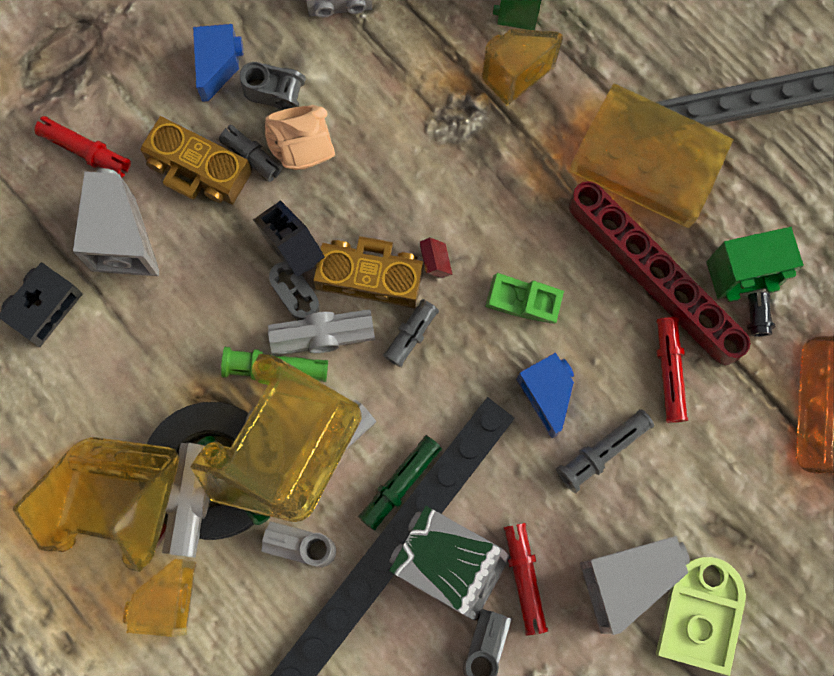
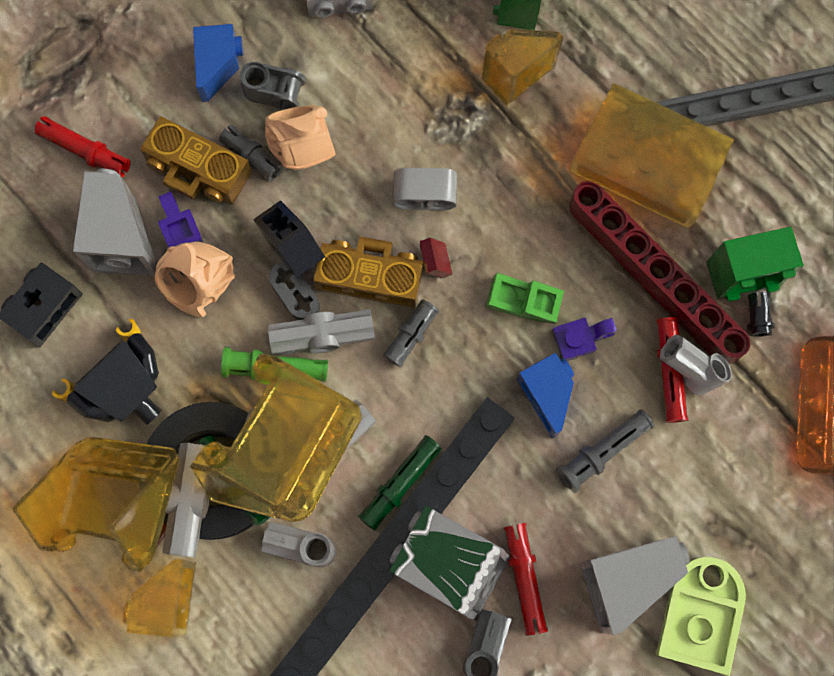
none -> black torso [52,319,162,425]
none -> light nougat piece [155,242,235,318]
none -> dark purple plate [158,192,204,248]
none -> light grey beam [393,168,457,210]
none -> dark purple plate [552,318,617,361]
none -> light grey piece [660,334,732,396]

